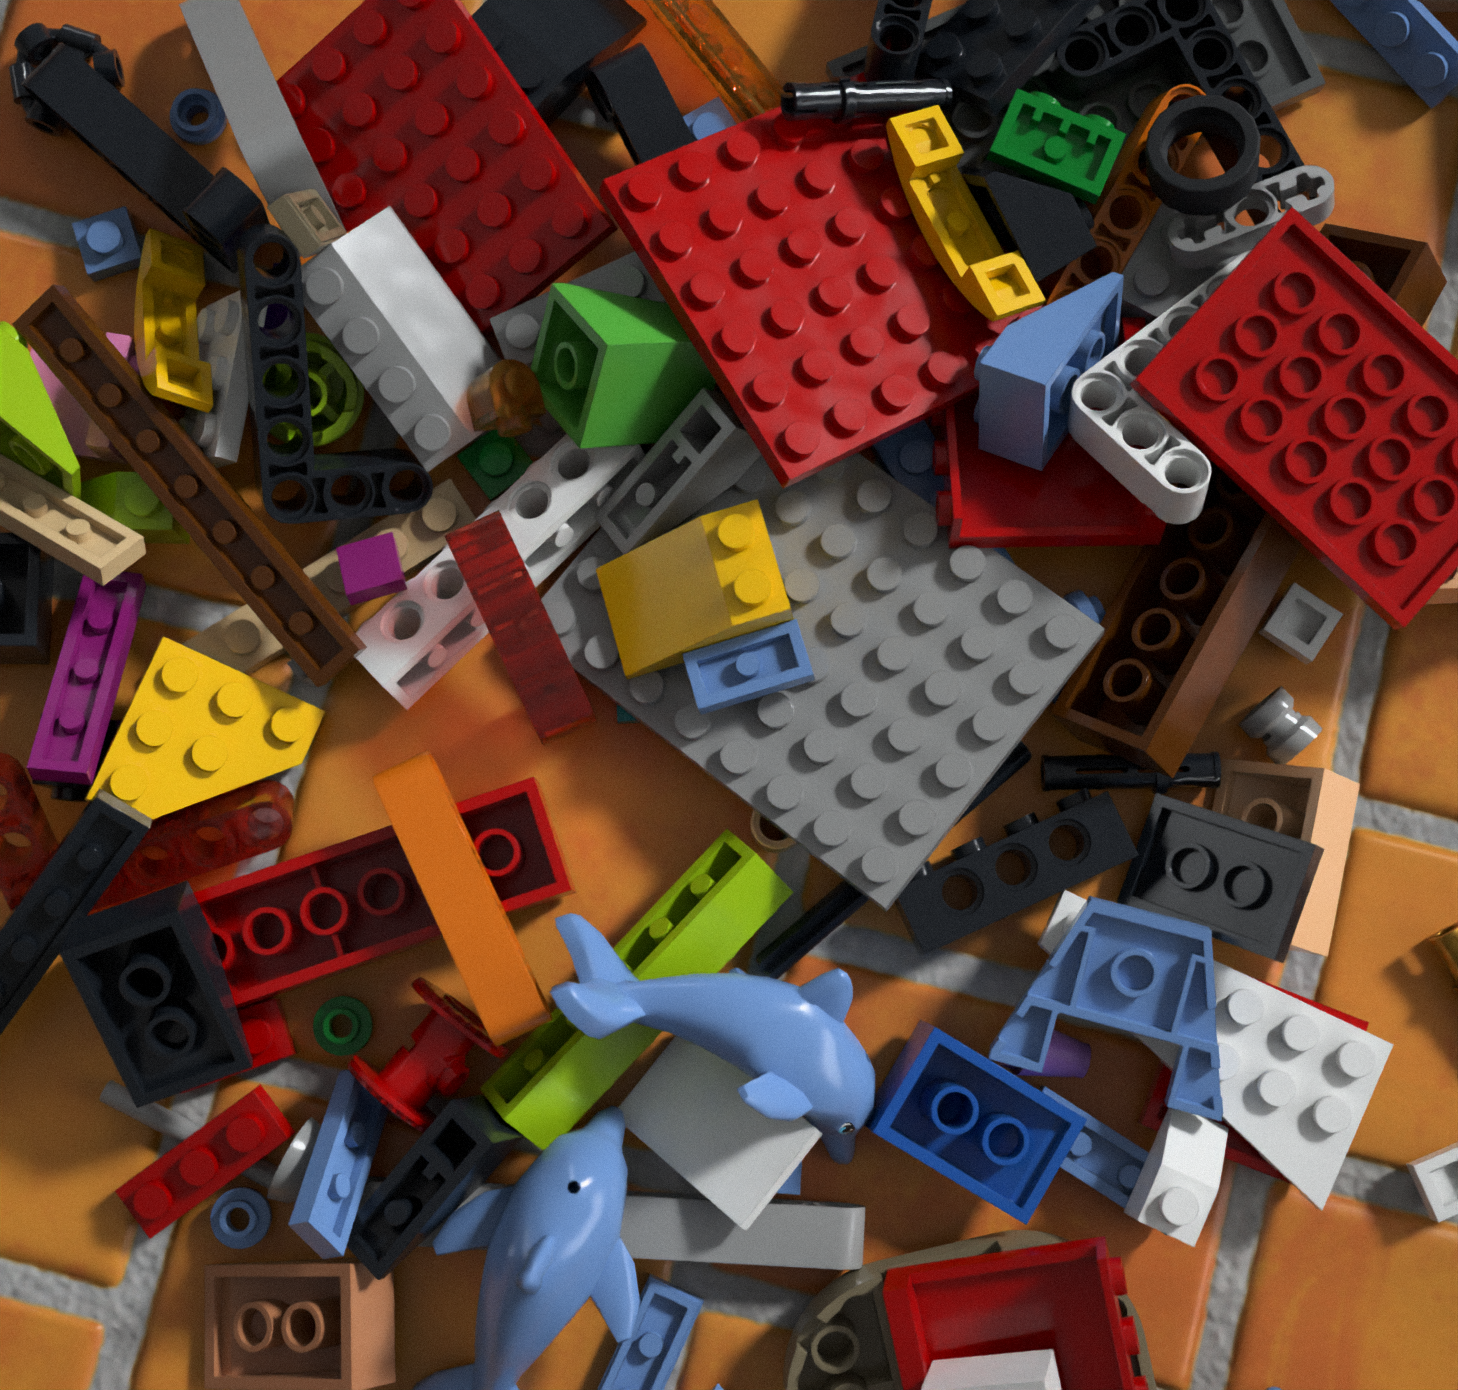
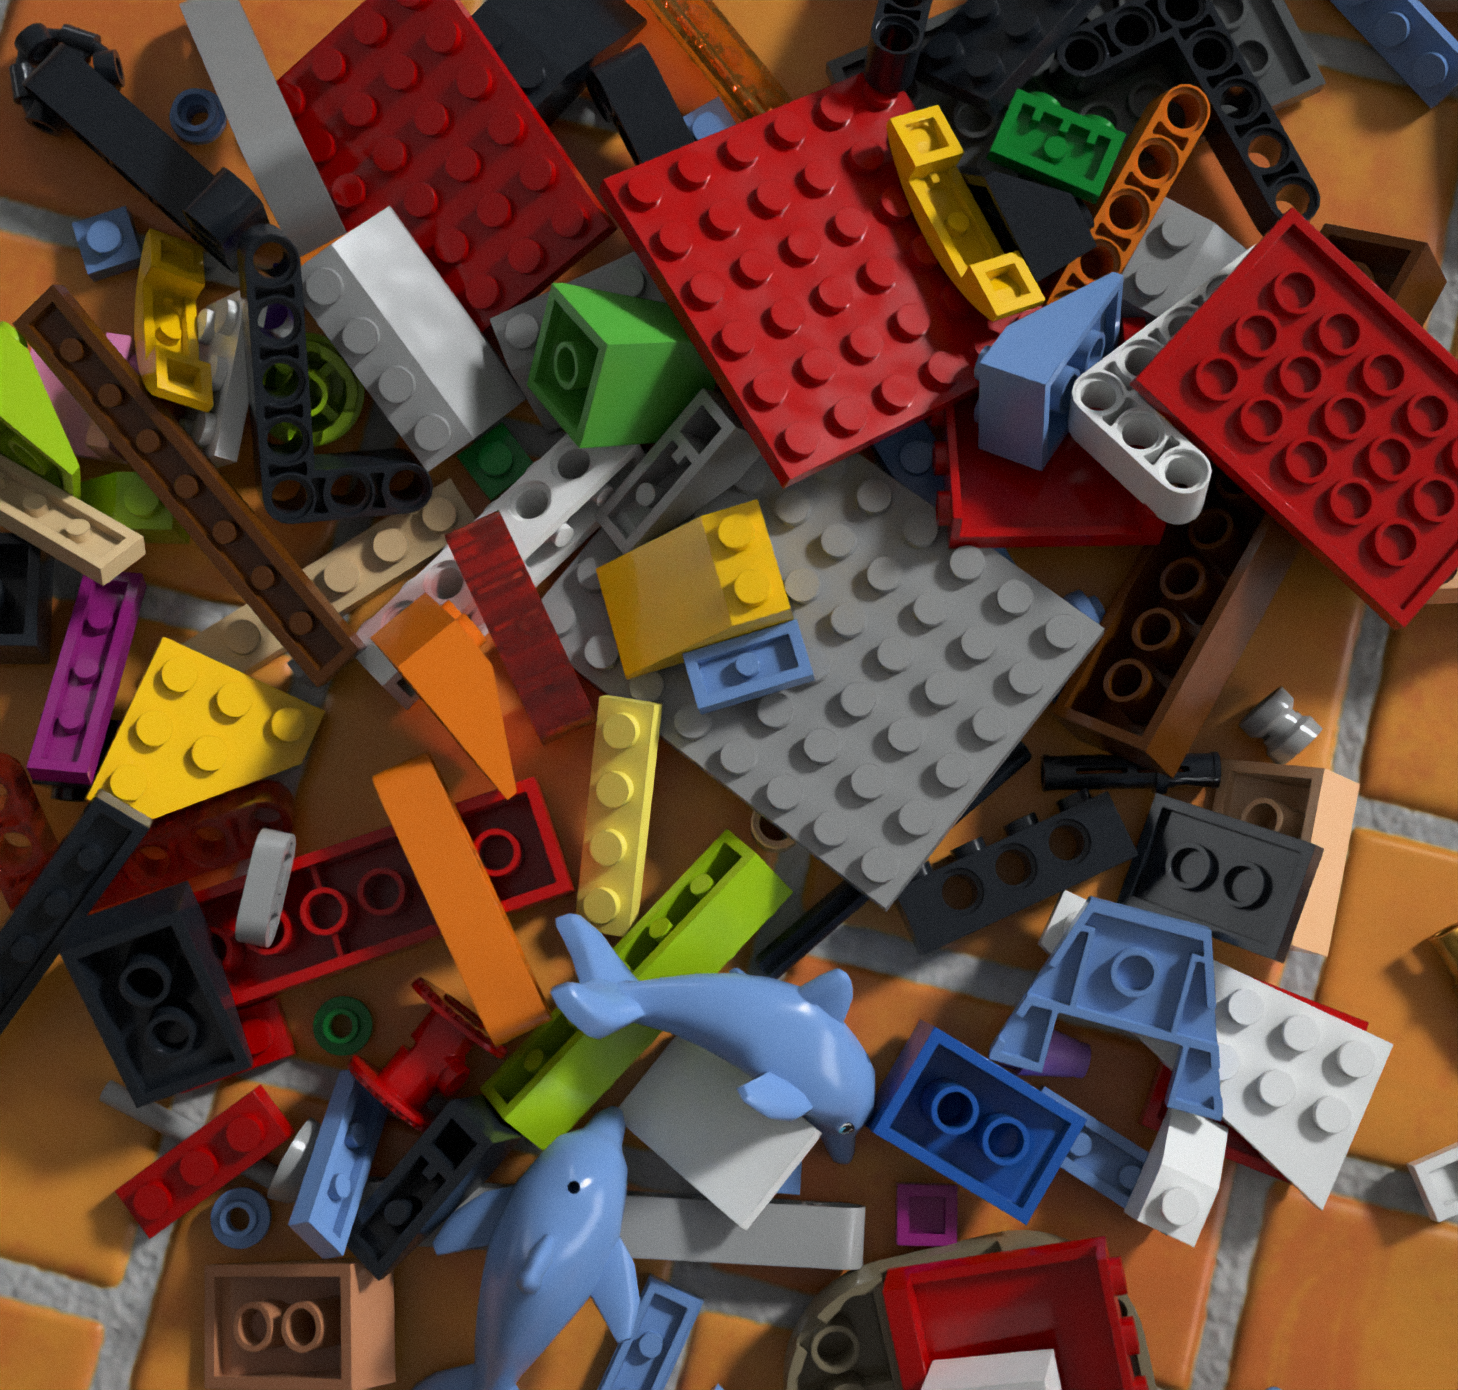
dark tan plate [267,188,347,259] -> none
magenta tile [336,532,407,605] -> none
clear orange plate [467,359,546,437] -> none
black pin [781,76,952,124] -> none
black tyre [1146,95,1261,216] -> none
light grey beam [1168,165,1335,269] -> none
white plate [1258,582,1343,665] -> none
none -> light grey beam [235,828,296,948]
none -> orange slope [370,592,517,800]
none -> light yellow plate [575,695,663,937]
none -> magenta plate [895,1182,958,1246]

